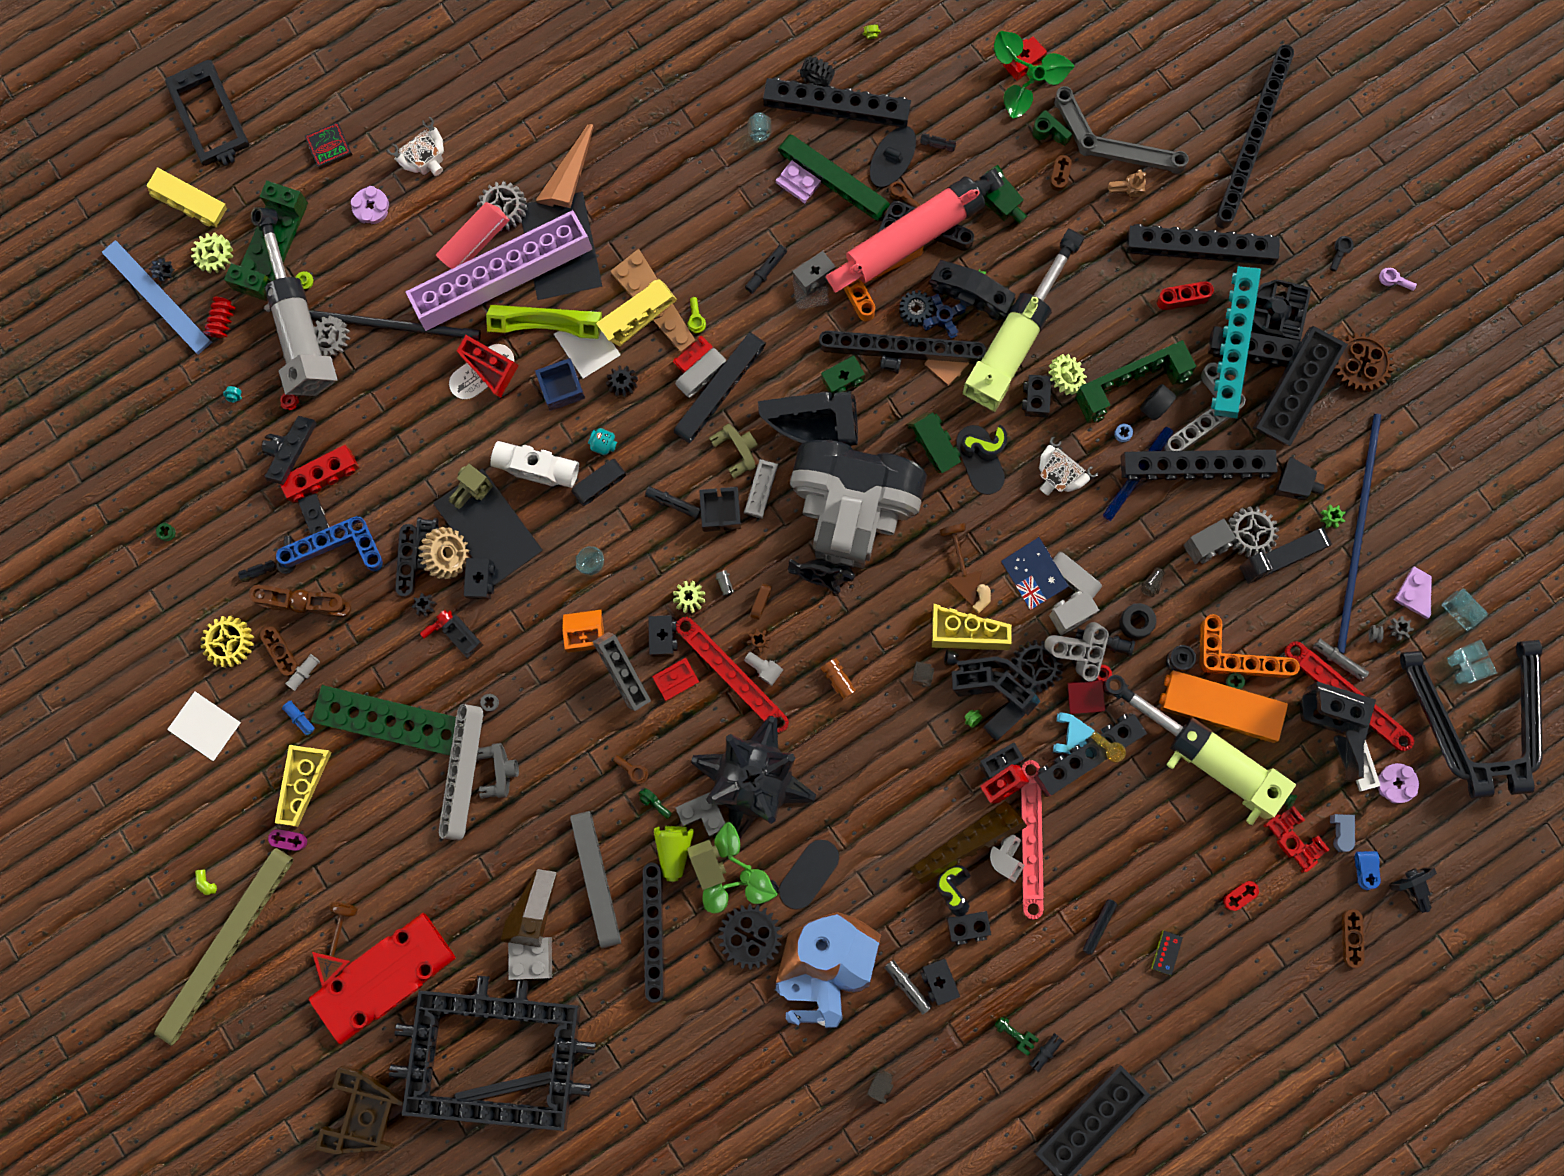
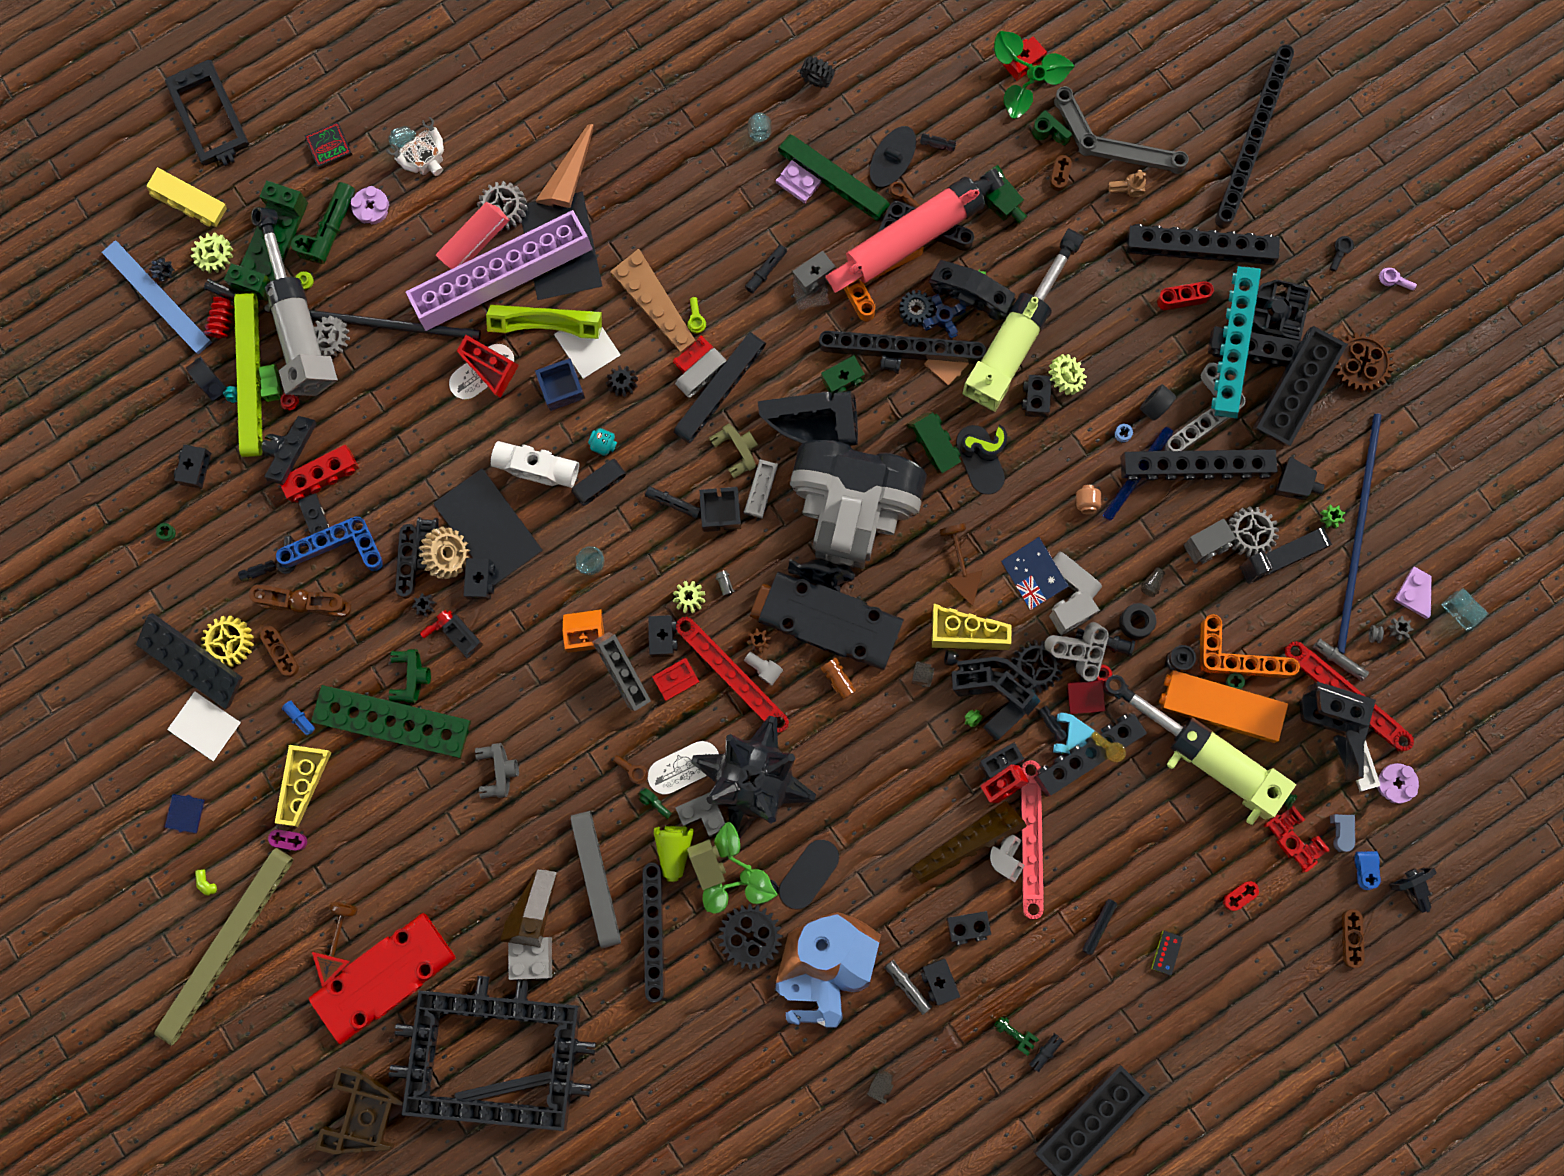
light grey pin [285,654,320,691] -> none
light grey beam [439,704,483,840] -> none
olive brick [449,464,493,509] -> none
dark grey bush [481,694,499,711] -> none
light yellow wedge [596,279,677,347] -> none
black brick [763,78,911,127] -> none
lime plate [863,25,881,39] -> none
black animal [936,865,971,917] -> none
tan arm [972,584,991,613] -> none
torso [1039,437,1098,496] -> none
dark green plate [1075,340,1197,423] -> none
black piece [1400,640,1543,799] -> none
clear light blue hips [1447,640,1497,684] -> none
none -> black plate [136,613,243,709]
none -> clear blue piece [165,794,205,833]
none -> black brick [174,445,212,489]
none -> black brick [186,356,227,401]
none -> black pin [204,279,260,309]
none -> lime beam [234,293,263,457]
none -> bright green leg [259,364,283,402]
none -> dark green piece [291,182,355,264]
none -> clear light blue head [388,126,416,152]
none -> dark green connector [389,649,431,703]
none -> white sticker [648,741,719,794]
none -> black panel [758,571,904,670]
none -> black axle [1038,706,1067,742]
none -> nougat head [1076,485,1101,514]

